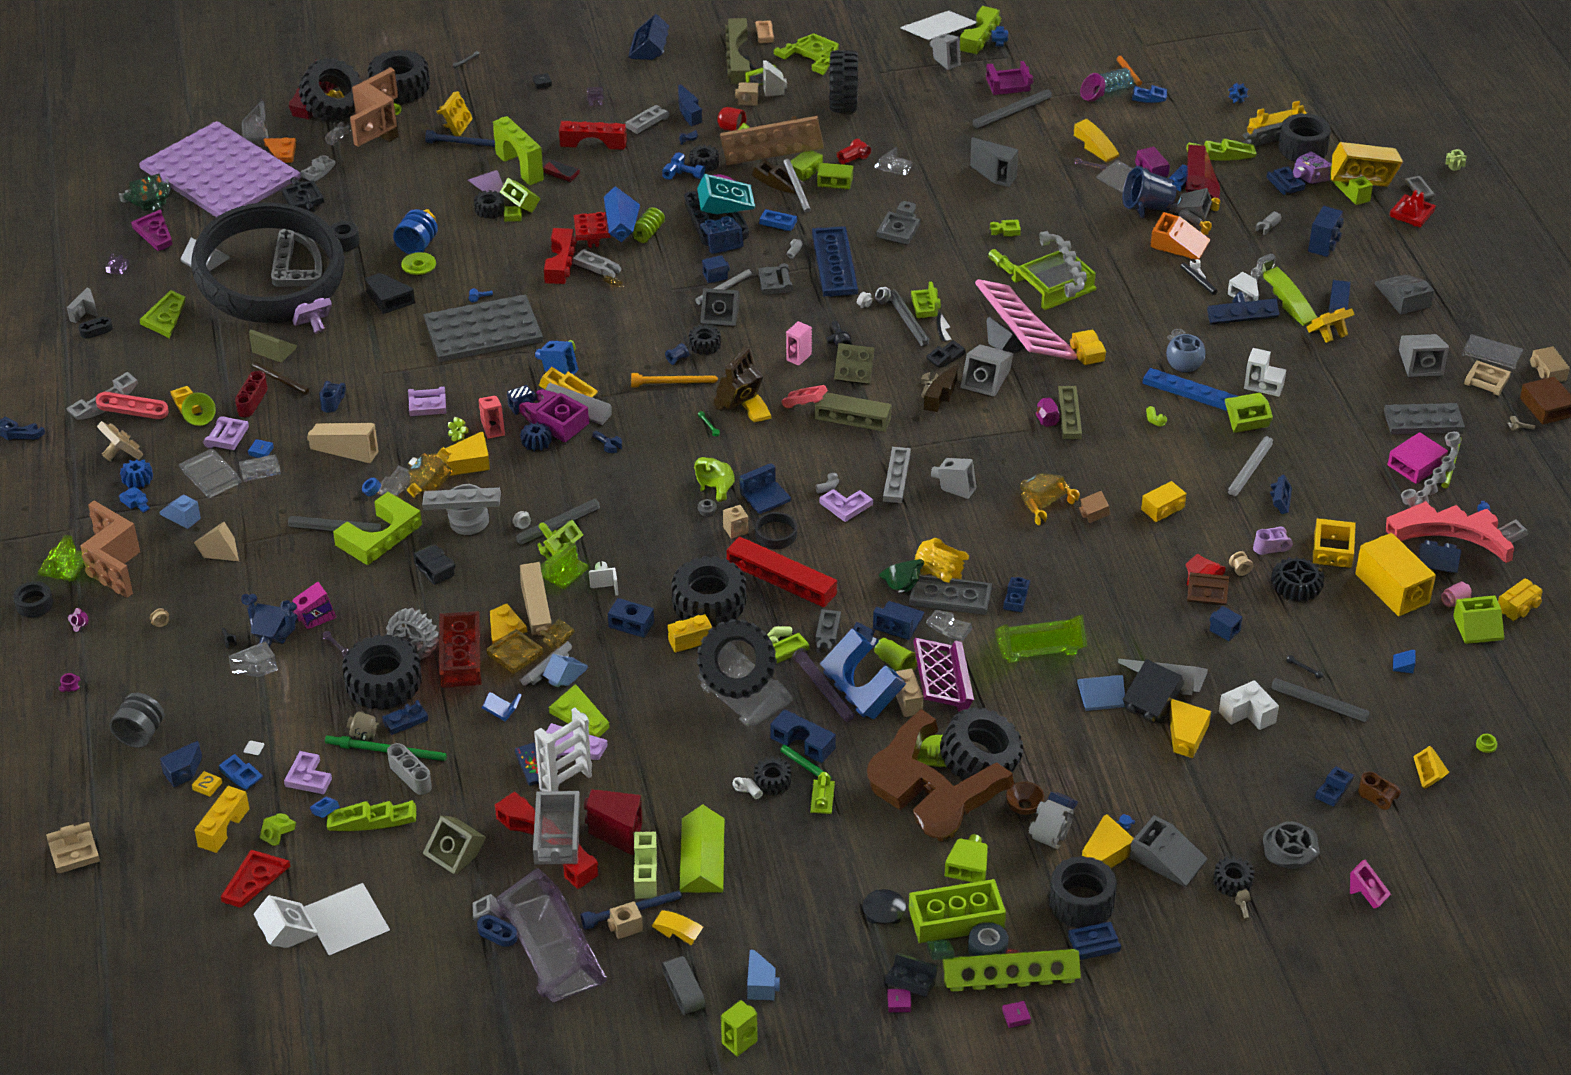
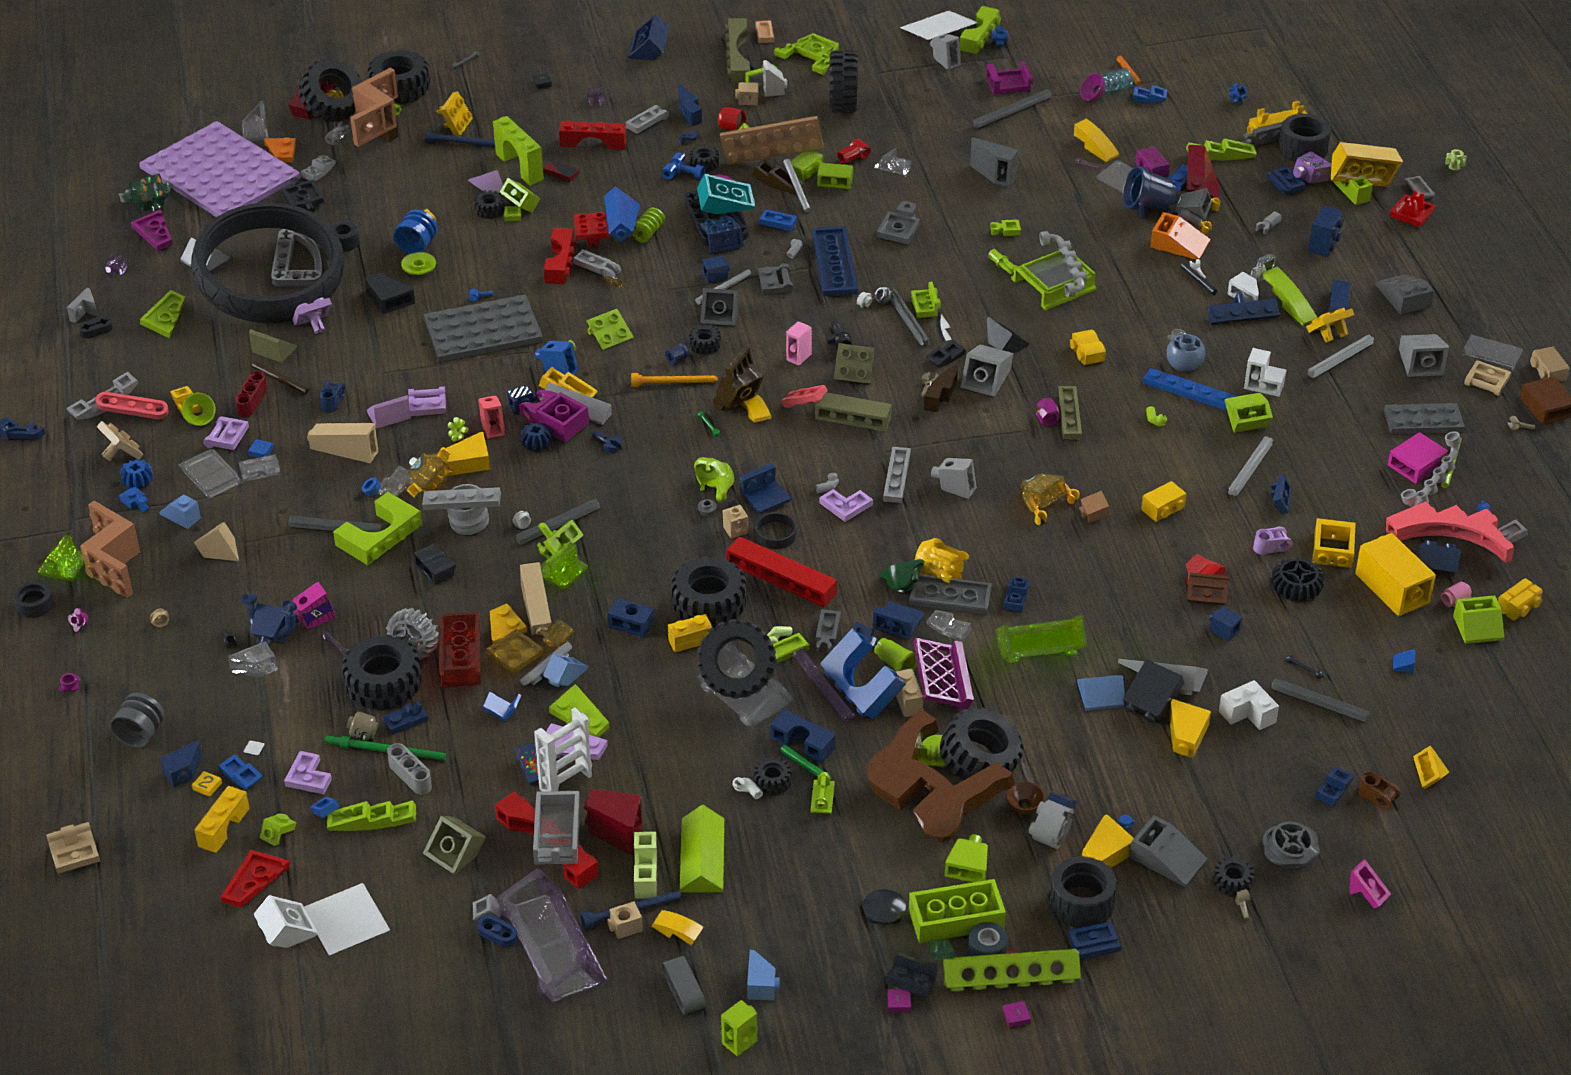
white bracket [589,561,618,595] -> none
bright pink bar [976,279,1077,360] -> none
tan wheel [1229,551,1253,576] -> none
lime plate [1476,734,1497,753] -> none
none -> lavender slope [367,395,411,429]
none -> lime hinge [586,309,634,350]
none -> light grey axle [1307,335,1374,378]

